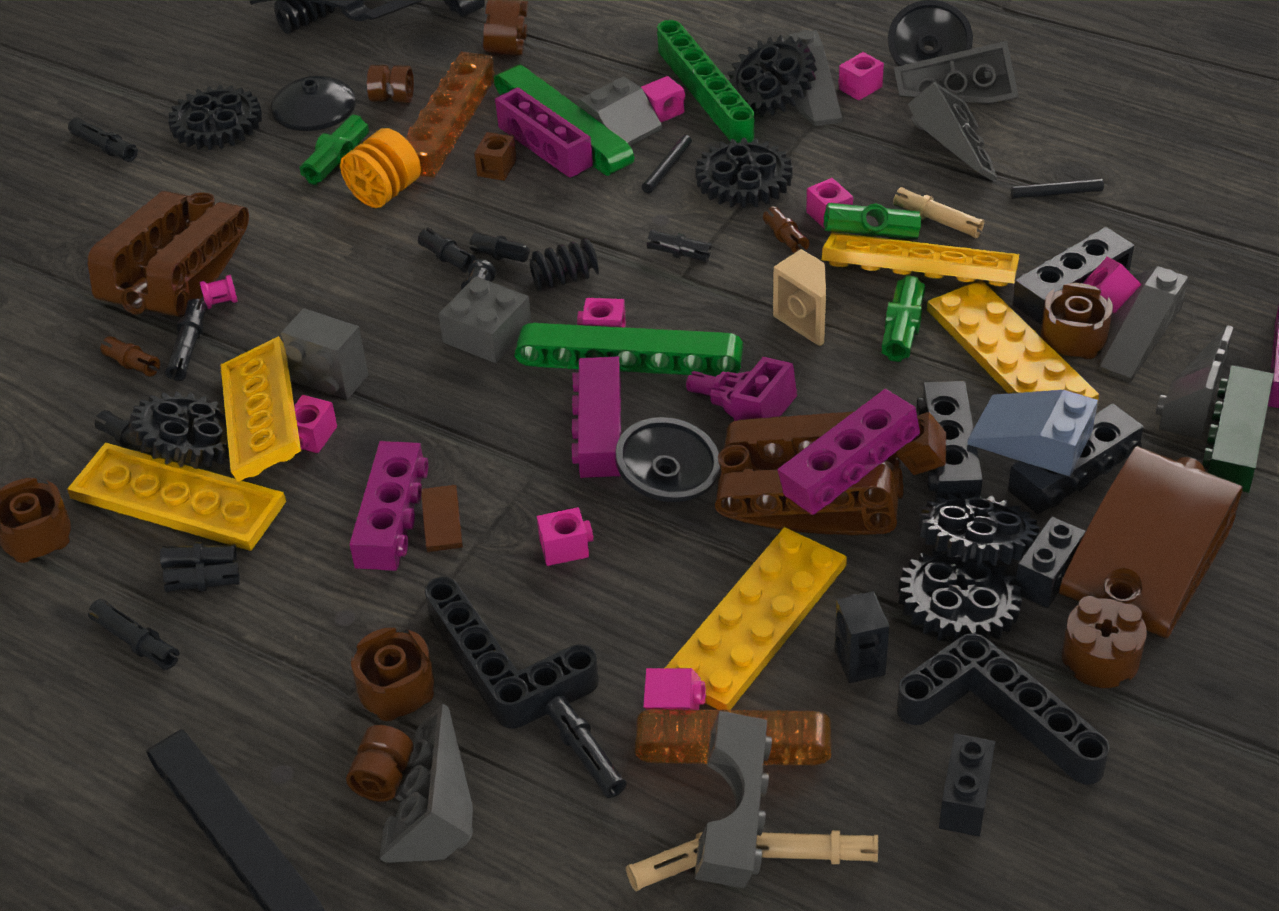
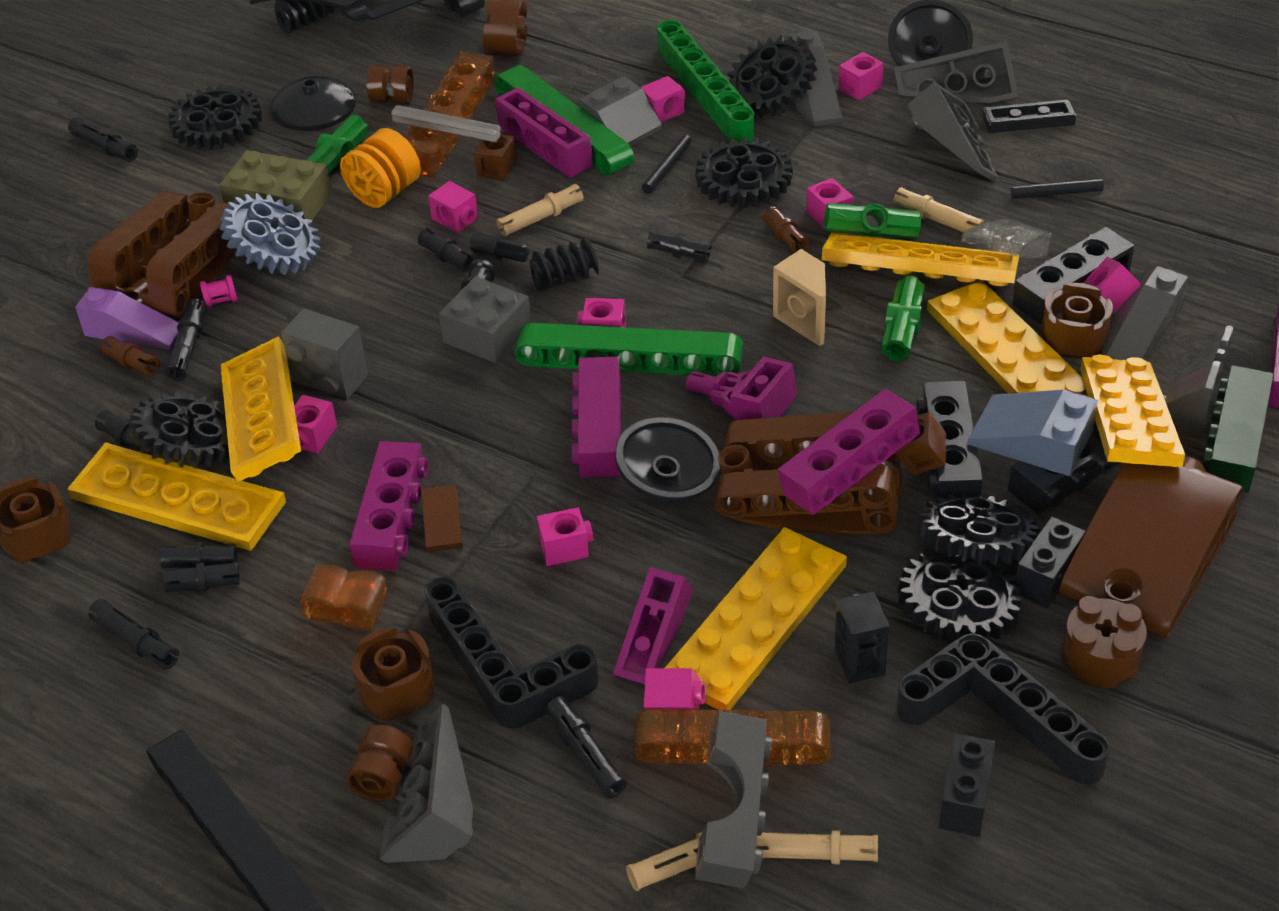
none -> medium lavender slope [75,287,178,351]
none -> olive brick [219,150,332,221]
none -> sand blue gear [219,193,320,275]
none -> clear orange brick [300,565,388,629]
none -> light grey axle [391,105,501,142]
none -> dark pink brick [428,181,478,233]
none -> tan pin [496,184,584,237]
none -> magenta slope [613,567,694,685]
none -> clear slope [961,219,1052,258]
none -> black tile [983,99,1076,133]
none -> yellow plate [1080,355,1185,467]

